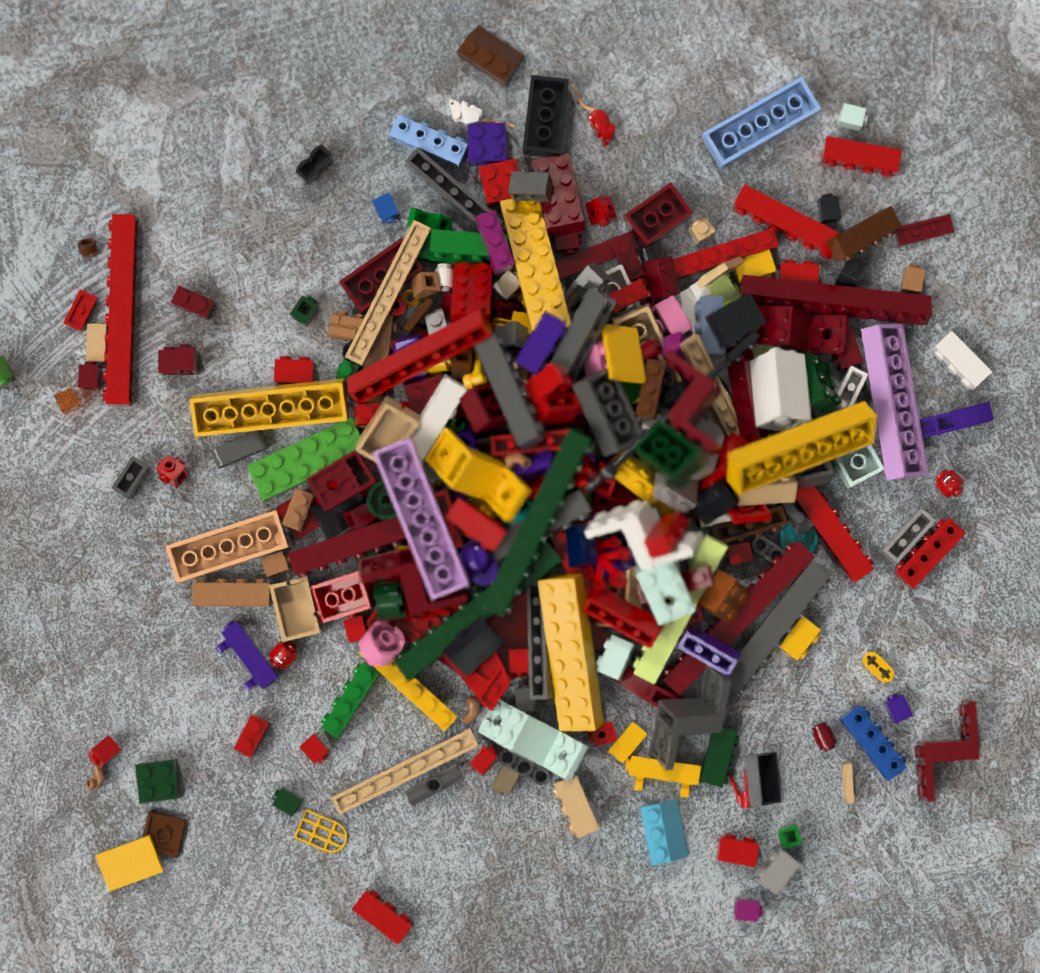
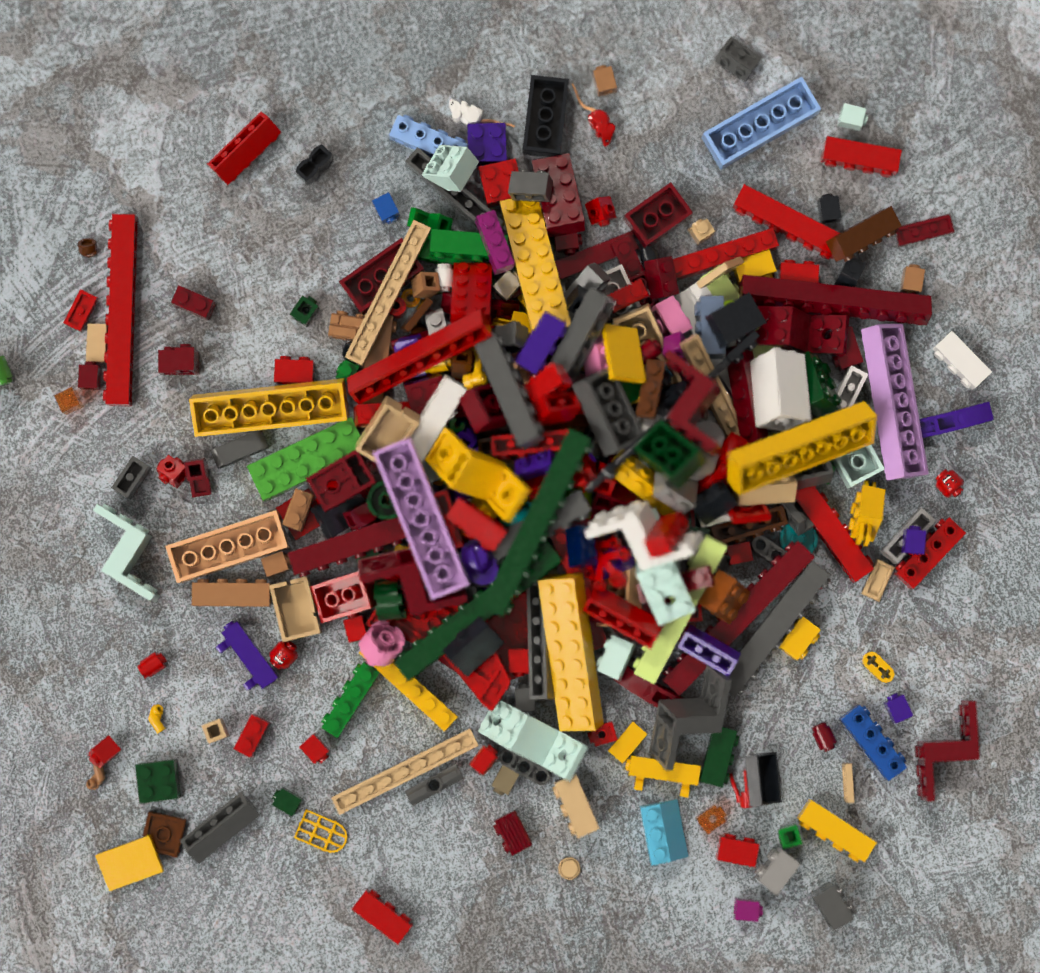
reddish brown slope [457,25,526,88] -> none
medium nougat arm [461,696,480,725] -> none
medium nougat arm [504,453,531,469] -> none
none -> light aqua bracket [93,504,160,602]
none -> red brick [137,651,167,679]
none -> yellow arm [148,704,166,734]
none -> dark grey brick [180,792,260,864]
none -> dark red brick [184,458,212,498]
none -> tan brick [202,718,229,744]
none -> red brick [207,112,282,185]
none -> light aqua slope [422,145,479,192]
none -> dark red brick [493,810,533,856]
none -> tan piece [558,857,580,880]
none -> medium nougat brick [592,65,617,97]
none -> clear orange brick [695,804,727,835]
none -> dark grey bracket [715,37,762,82]
none -> yellow brick [797,799,877,863]
none -> dark grey brick [810,881,855,932]
none -> yellow brick [848,480,886,547]
none -> tan tile [861,559,895,602]
none -> dark purple brick [901,526,926,555]

